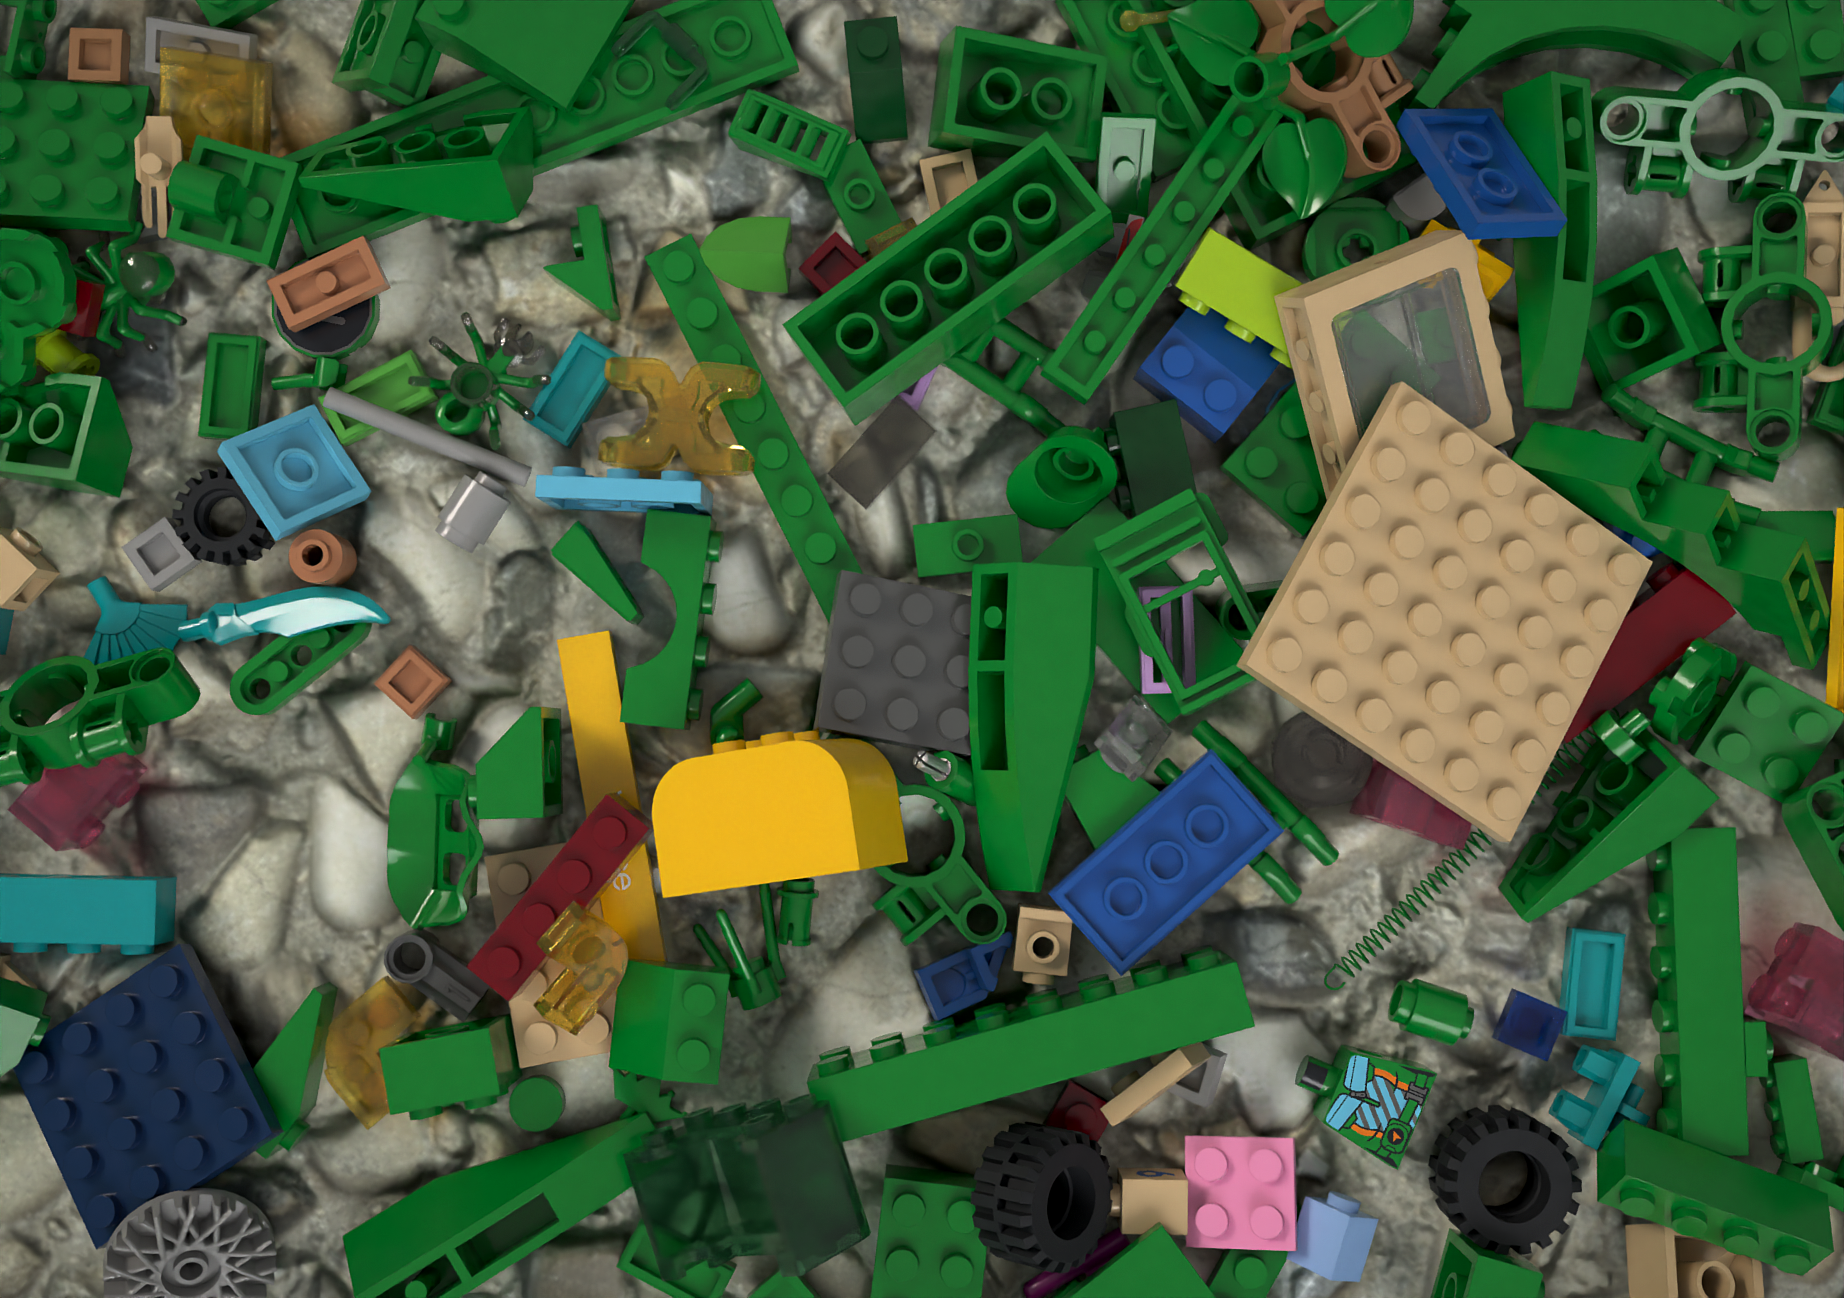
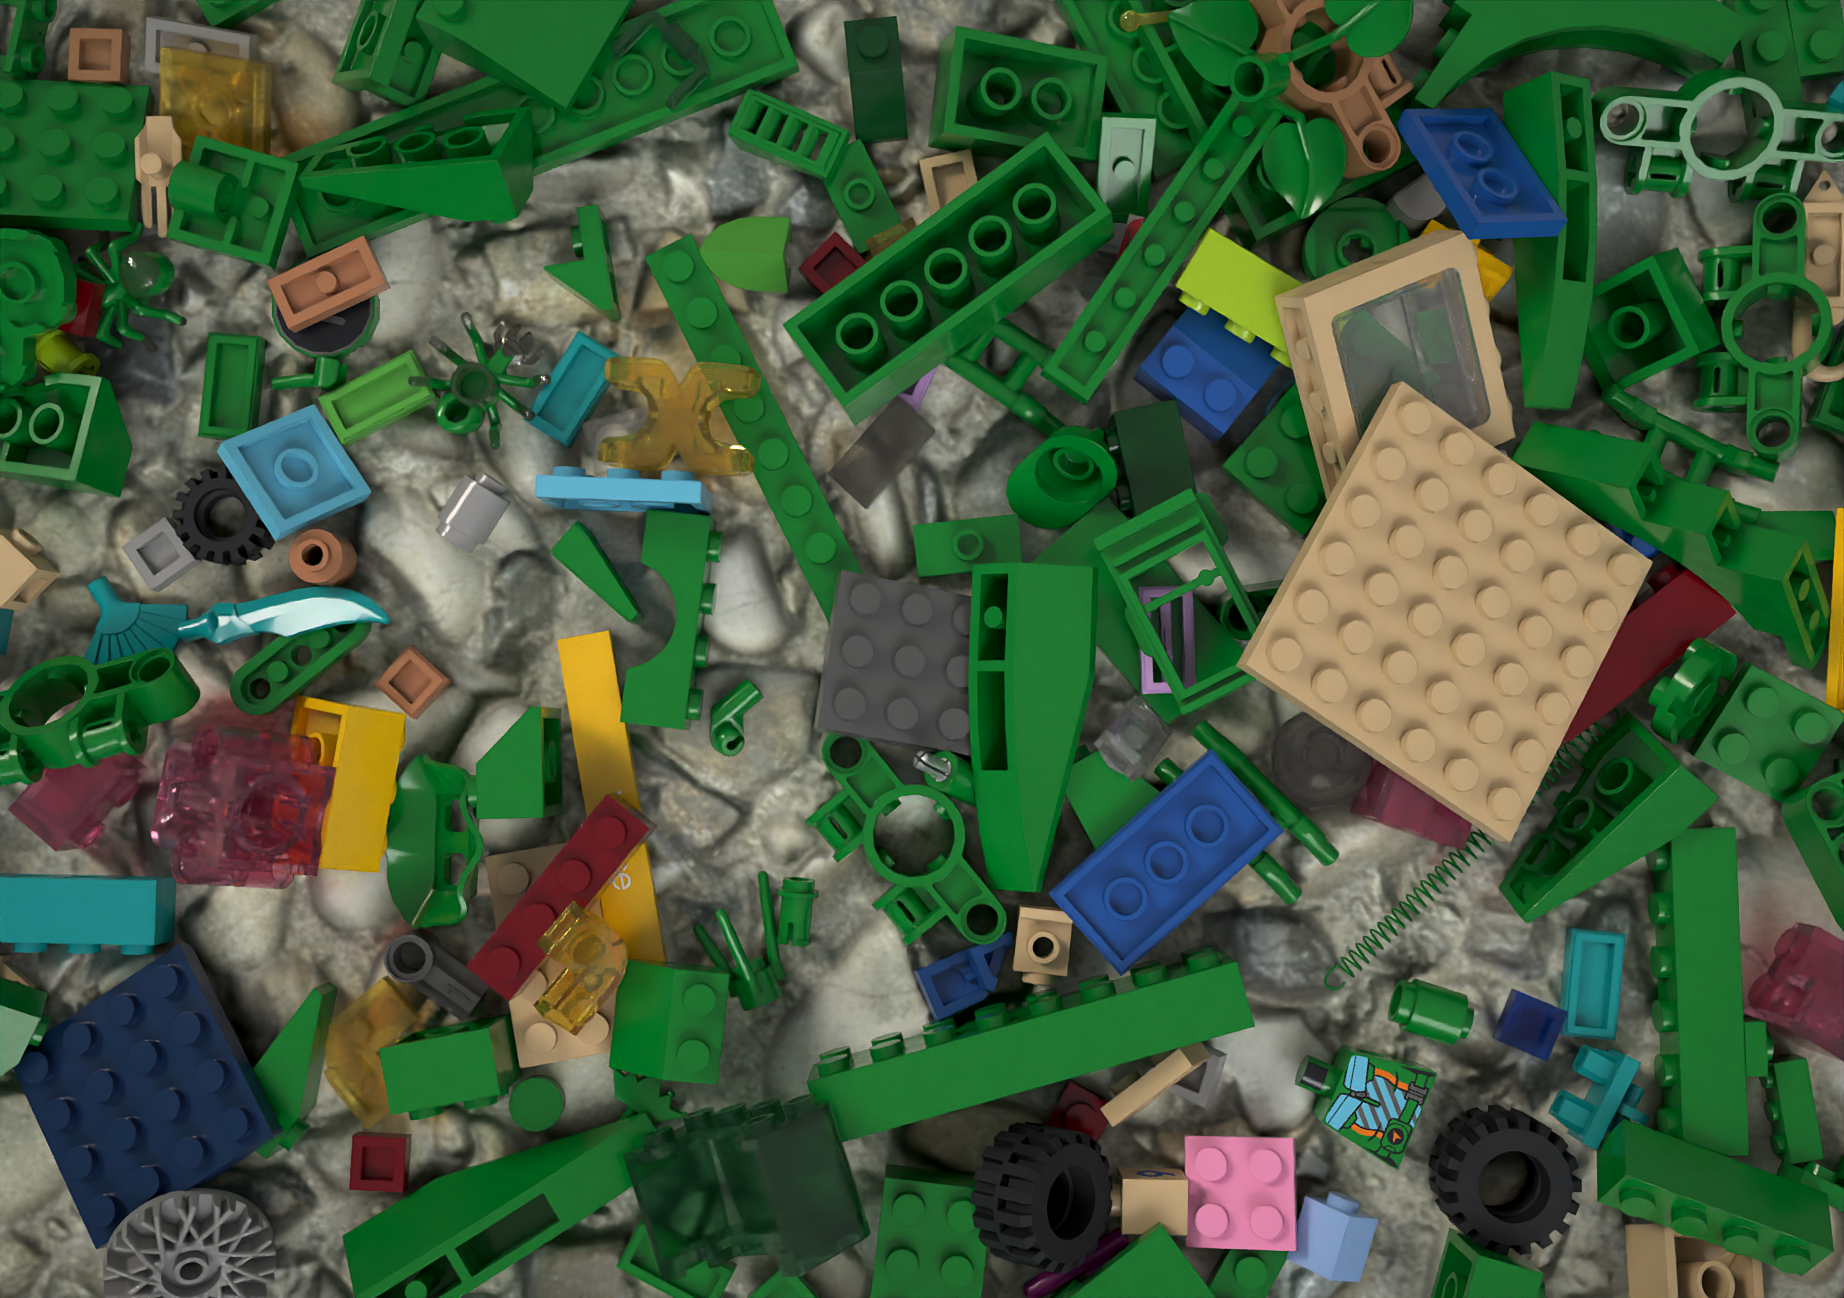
light grey bar [323,387,532,487] -> none
green hand [412,713,458,767] -> none
yellow brick [652,730,908,898] -> none
green tile [1591,707,1652,765] -> none
none -> clear pink piece [151,724,336,889]
none -> yellow slope [269,695,407,873]
none -> dark red plate [349,1131,412,1193]

